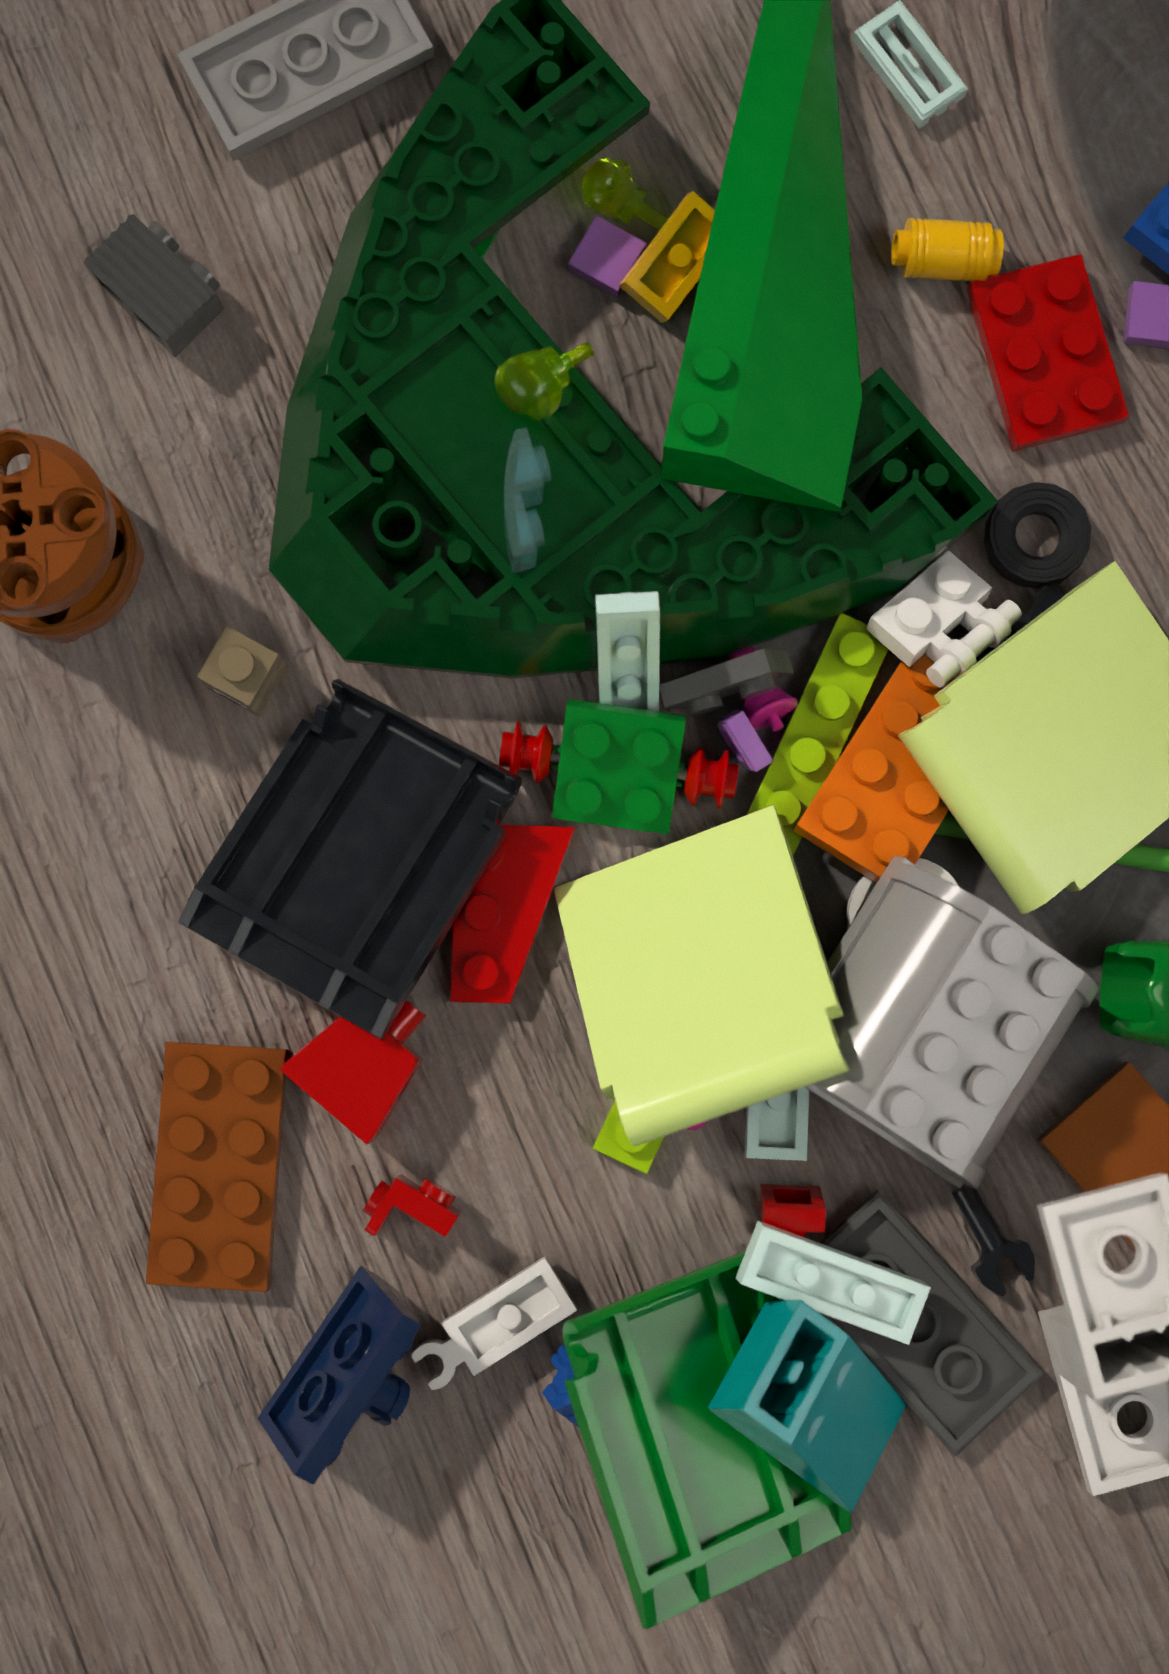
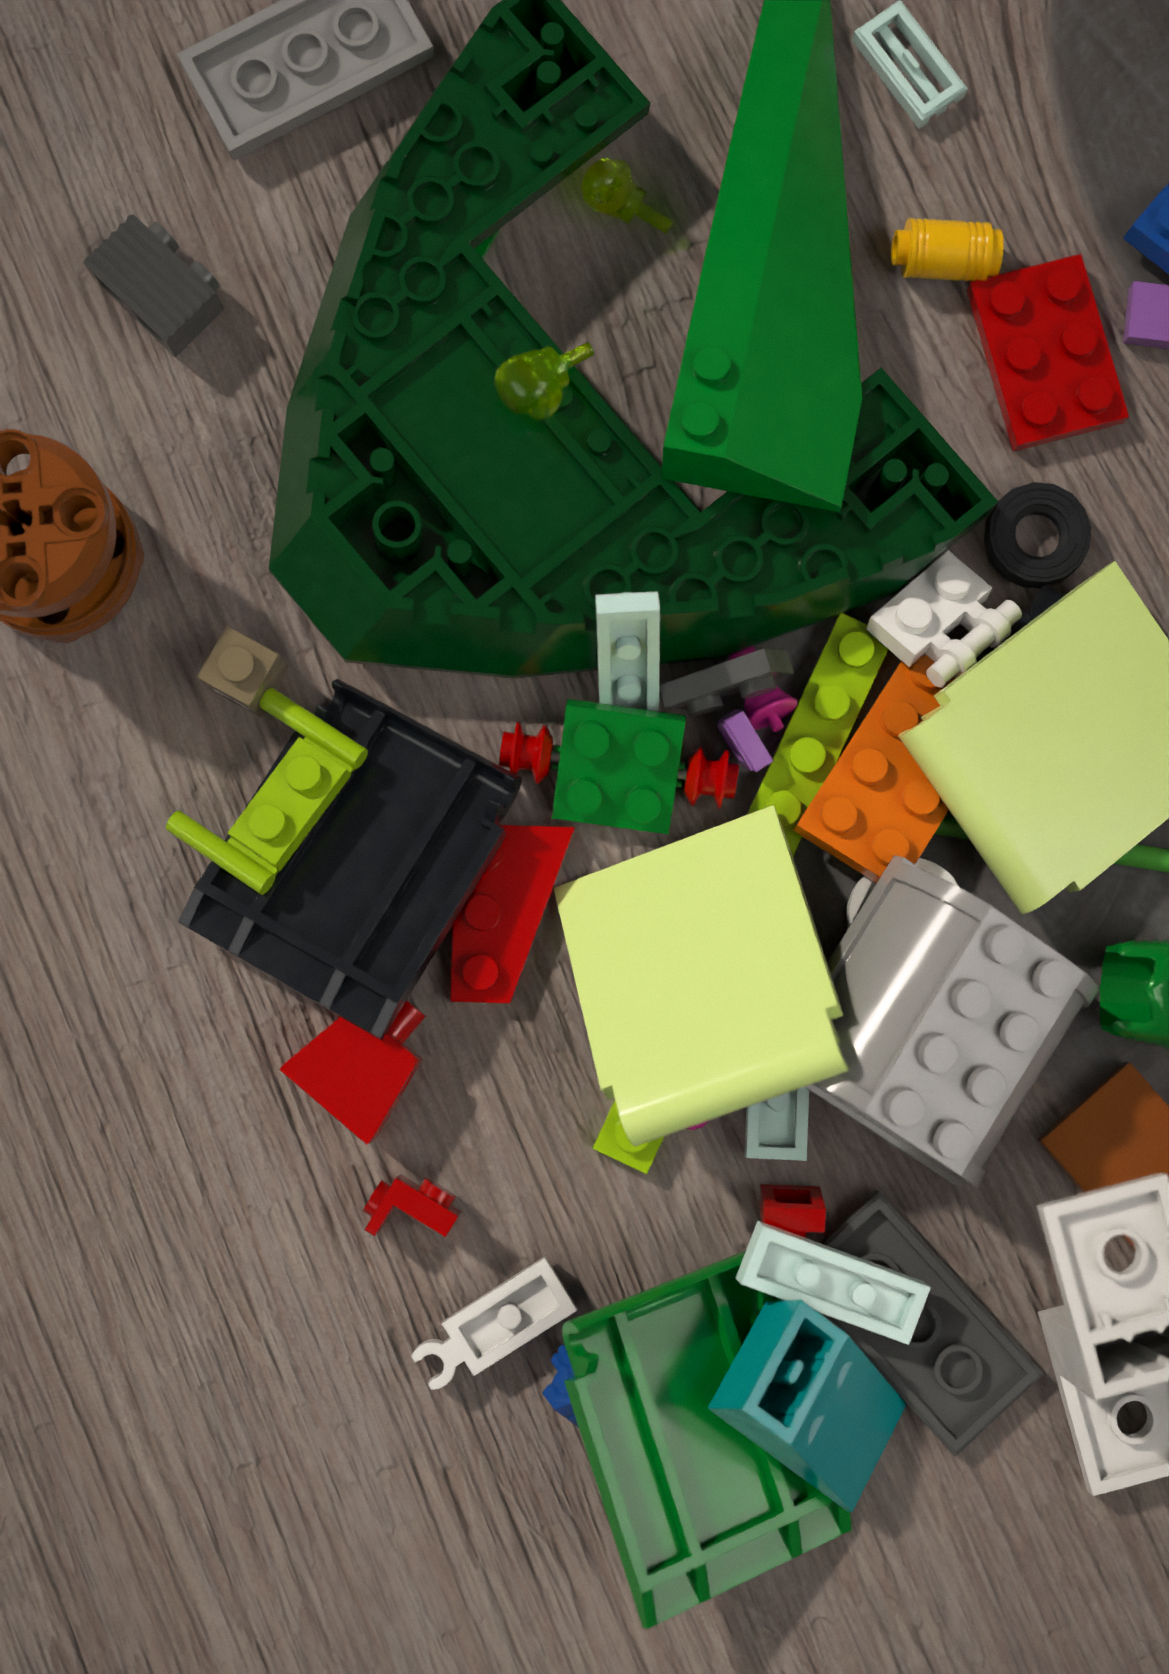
dark orange plate [146,1042,289,1292] -> none
dark blue plate [258,1266,421,1485] -> none
clear light blue slope [504,427,552,573] -> none
medium lavender tile [568,215,647,298] -> none
yellow plate [618,191,715,323] -> none
black bar [952,1184,1035,1296] -> none
none -> lime plate [165,687,368,895]

